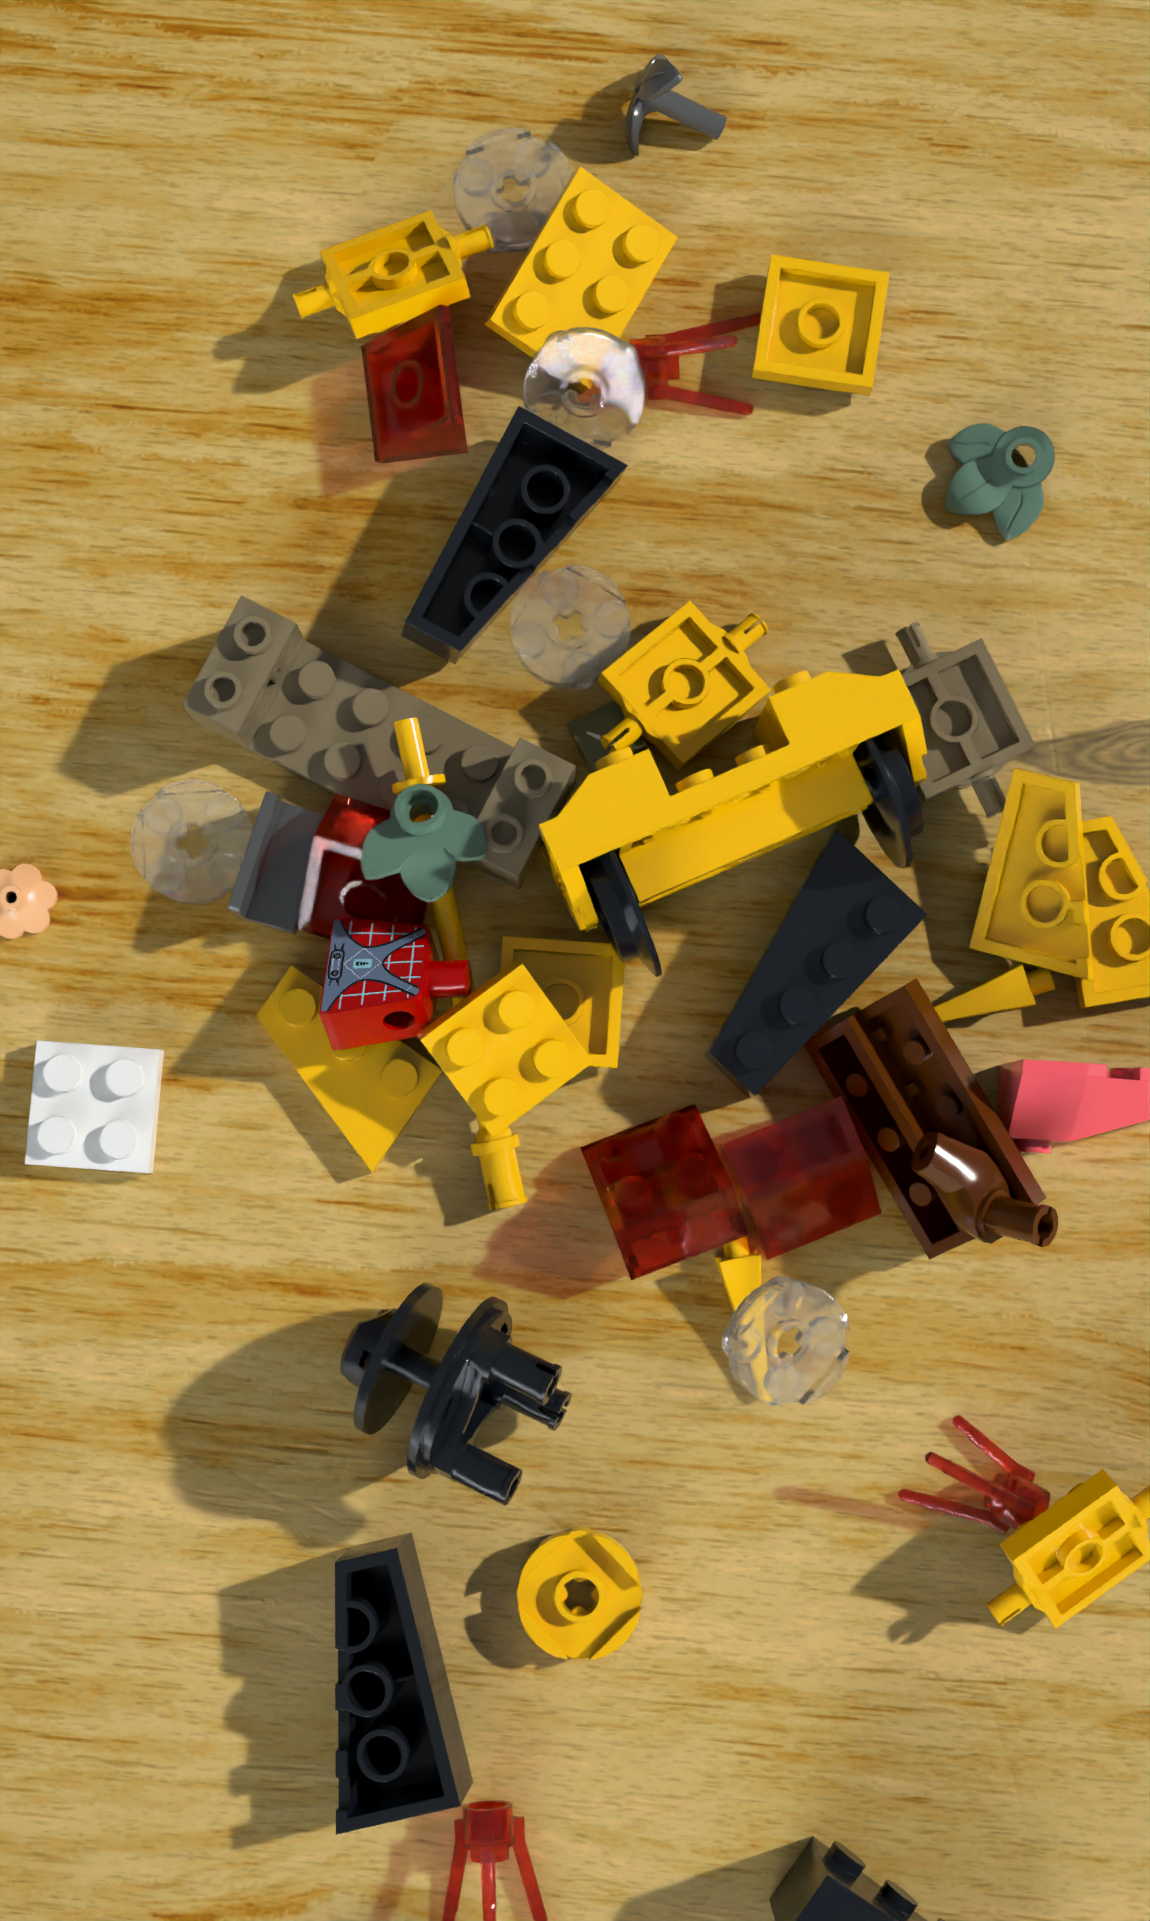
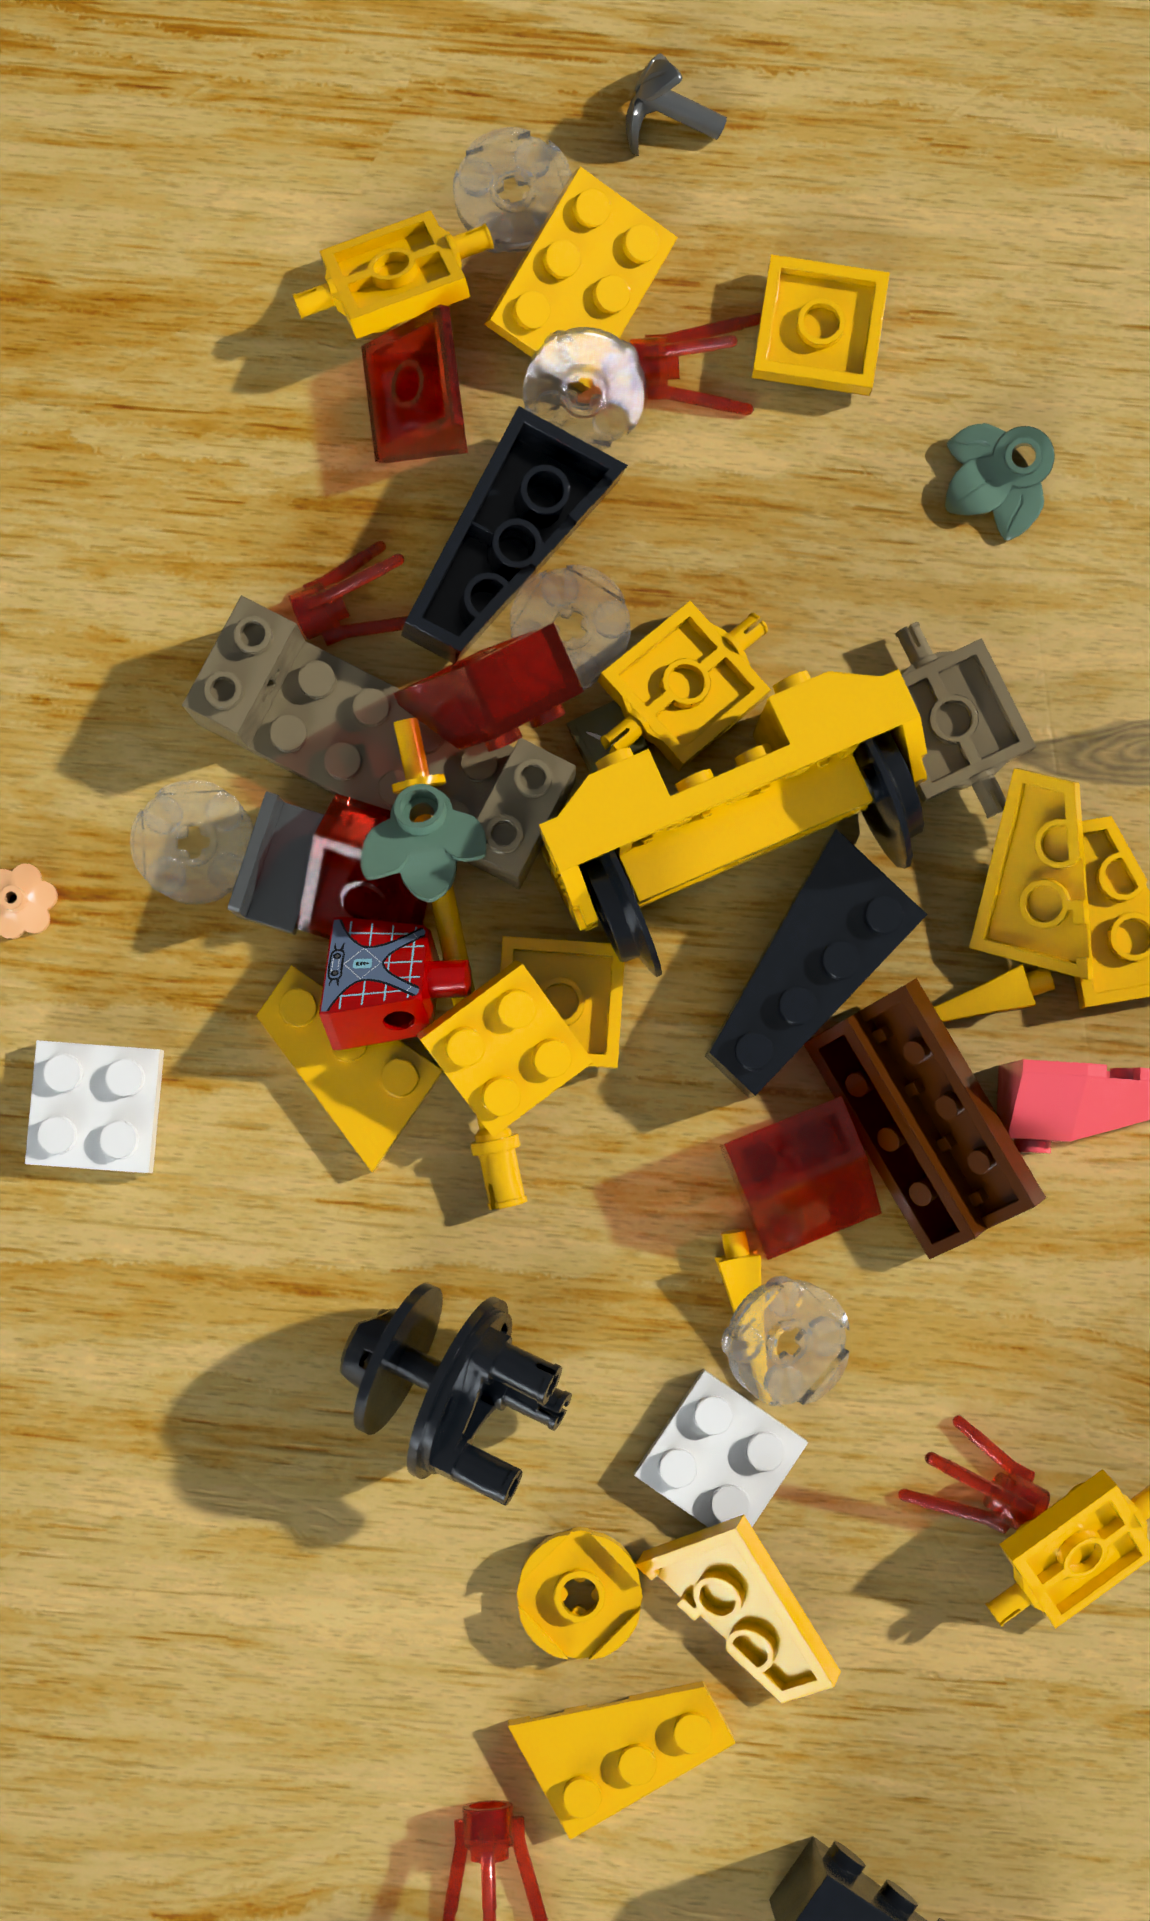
black wedge [335,1532,473,1835] -> none
clear red slope [580,1104,748,1280] -> none
reddish brown arm [911,1131,1058,1247] -> none
none -> clear red plant [289,541,408,646]
none -> clear red slope [393,622,584,752]
none -> yellow wing [508,1681,736,1840]
none -> white plate [633,1369,808,1527]
none -> yellow wing [635,1514,841,1703]

